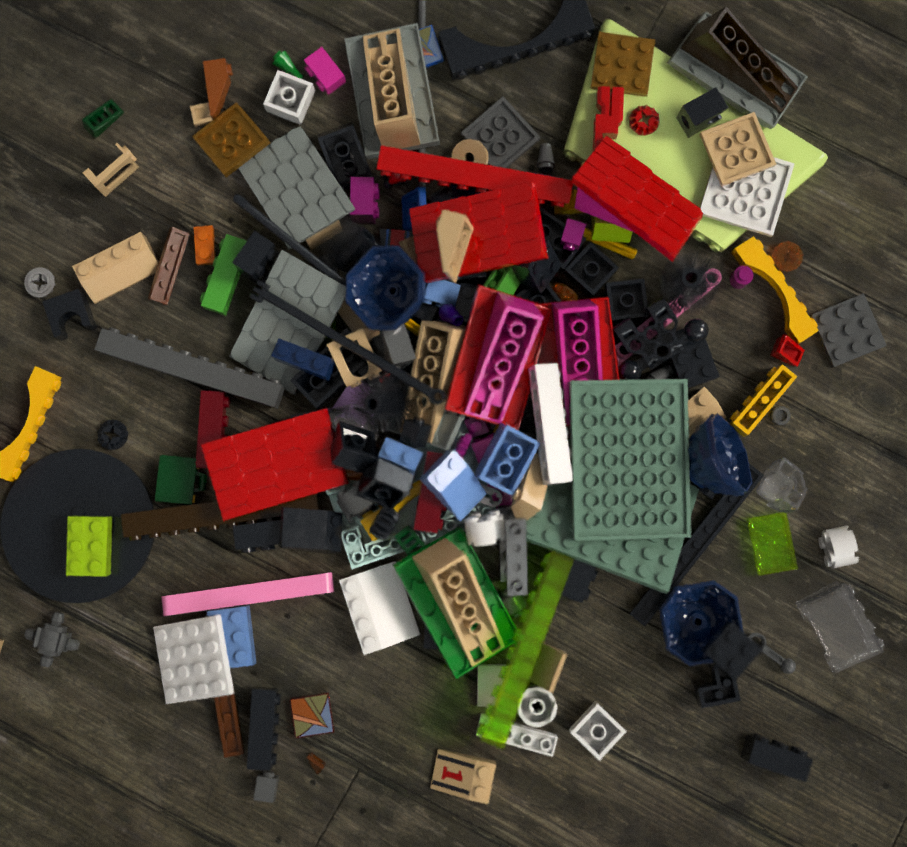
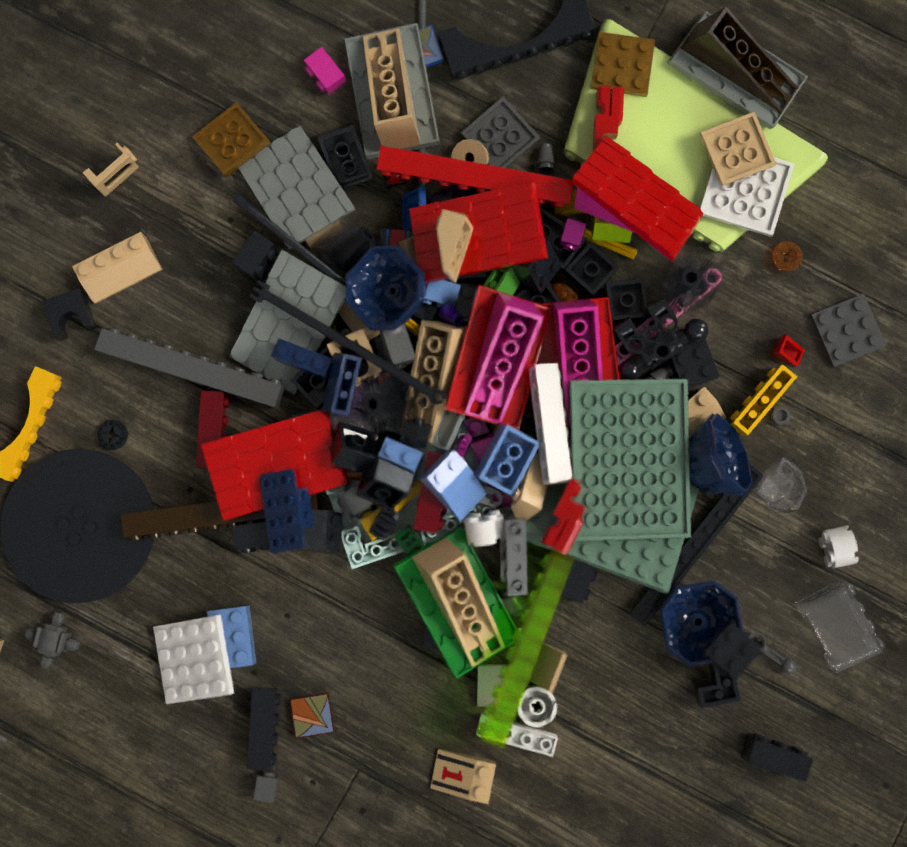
light grey gear [24,268,56,298] -> none
lime brick [66,516,113,576] -> none
dark green slope [82,99,124,139] -> none
reddish brown plate [148,227,190,305] -> none
dark green piece [155,455,207,505] -> none
bright pink beam [161,572,335,616] -> none
tan plate [190,103,213,127] -> none
orange plate [194,225,216,266] -> none
bright green brick [200,234,247,316] -> none
dark orange slope [203,58,233,120] -> none
reddish brown plate [214,675,245,758] -> none
white brick [263,70,315,125] -> none
green cone [272,51,304,79] -> none
reddish brown slope [307,752,326,774] -> none
white slope [339,561,420,655] -> none
magenta brick [350,177,380,224] -> none
white brick [569,701,627,761] -> none
red gear [629,105,660,135] -> none
black piece [677,87,729,138] -> none
magenta brick [730,266,753,289] -> none
yellow arch [731,236,819,344] -> none
clear neon green plate [747,512,798,576] -> none
none -> dark blue bracket [260,469,314,553]
none -> dark blue brick [322,352,361,416]
none -> red plate [541,478,586,555]

